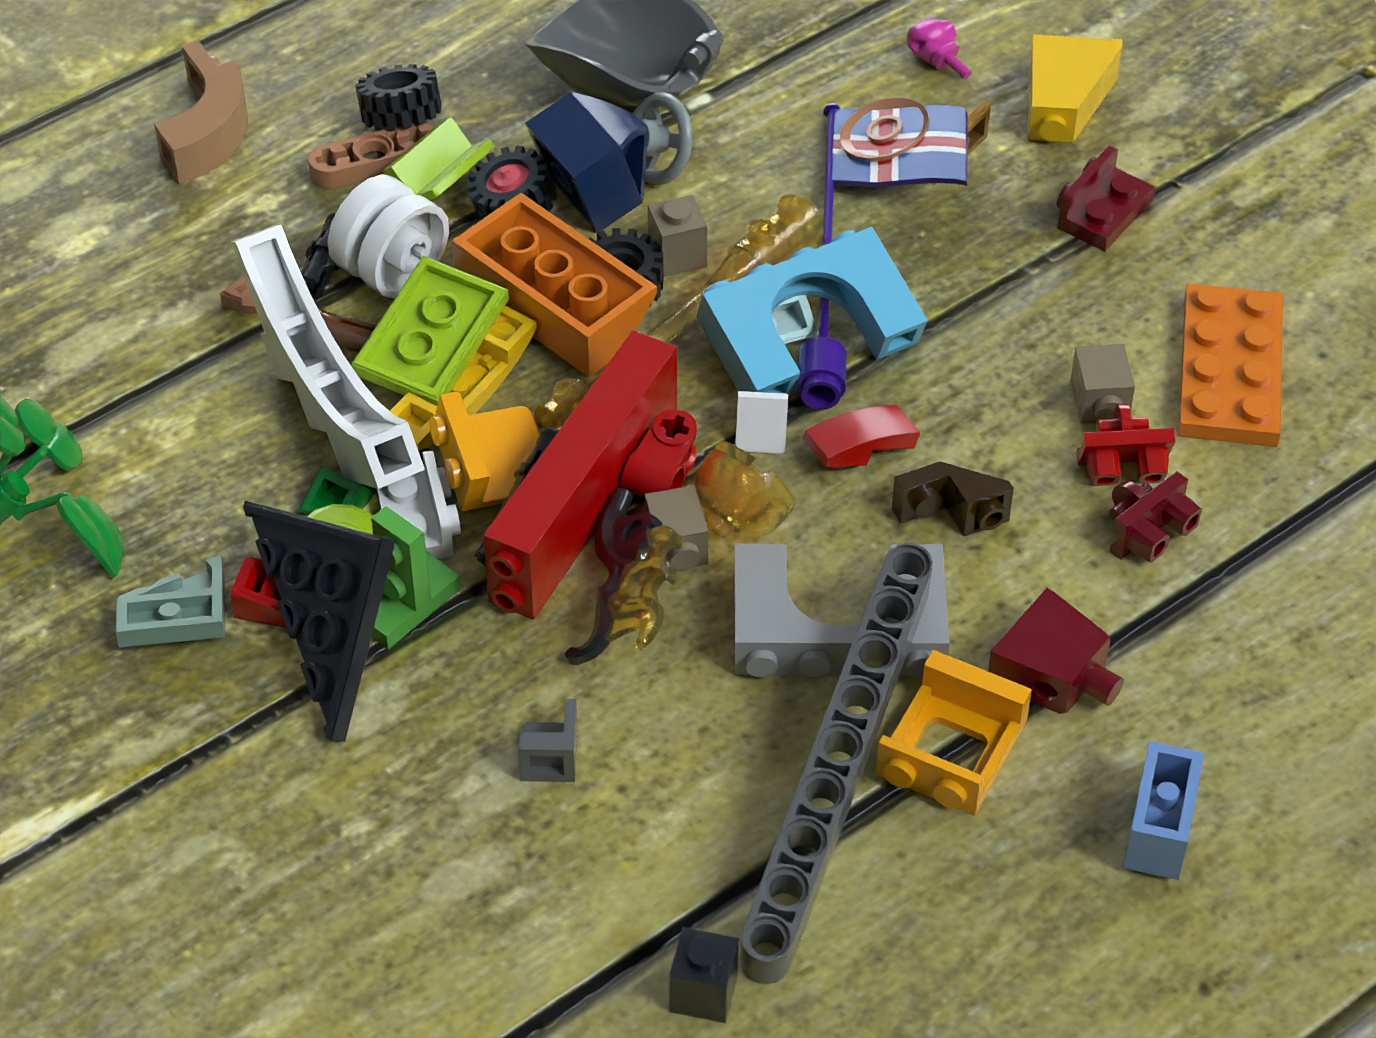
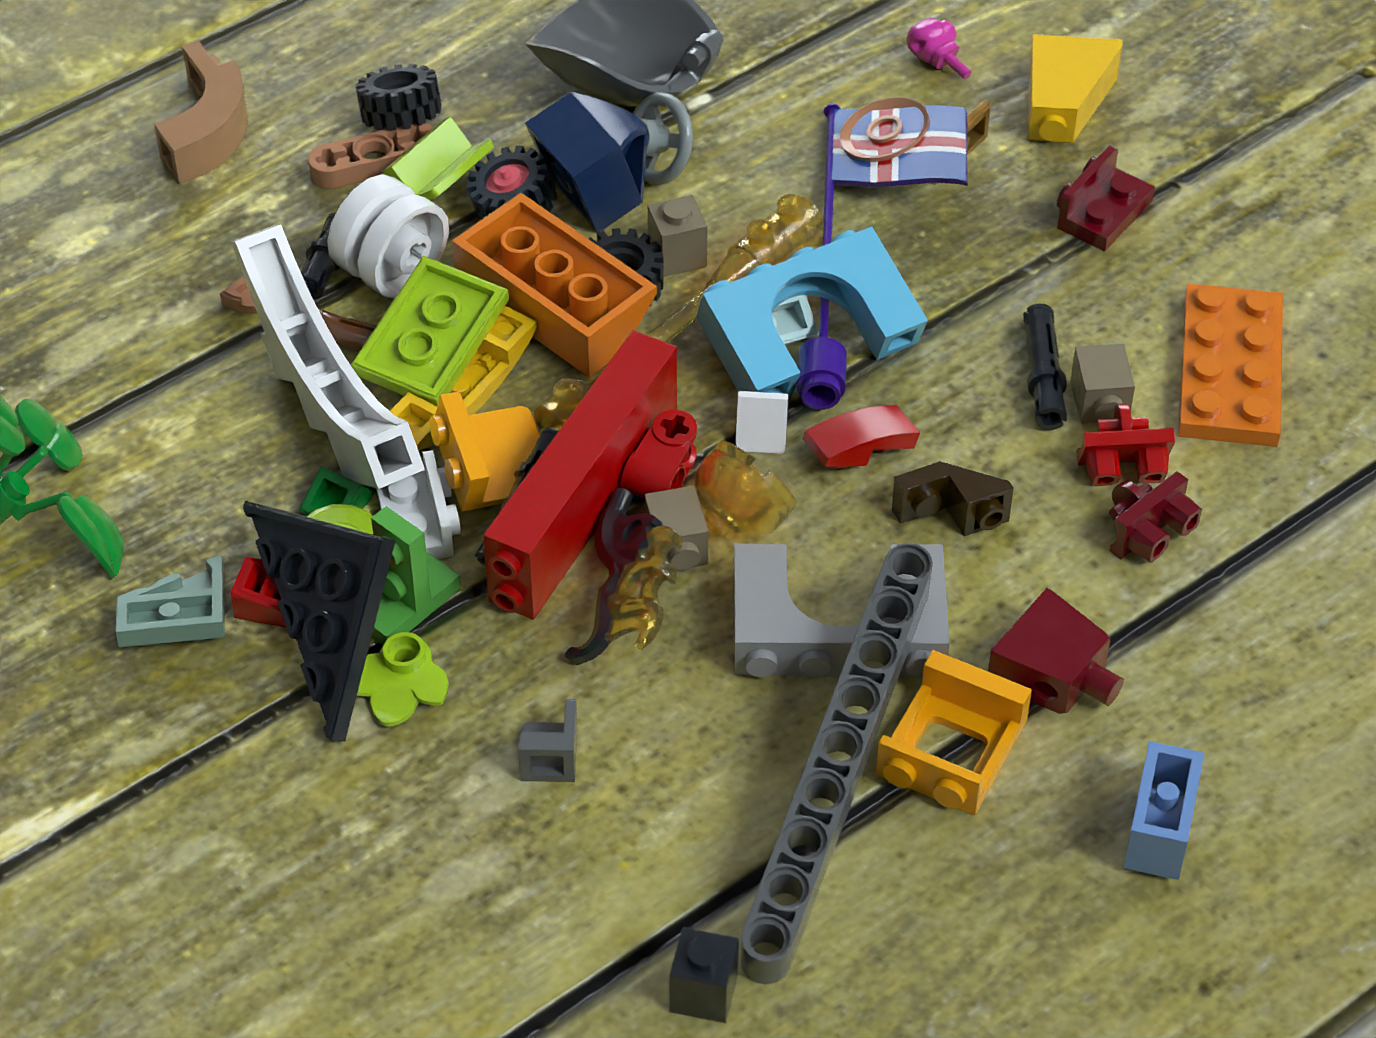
none -> lime plate [357,632,449,727]
none -> black pin [1023,303,1067,430]

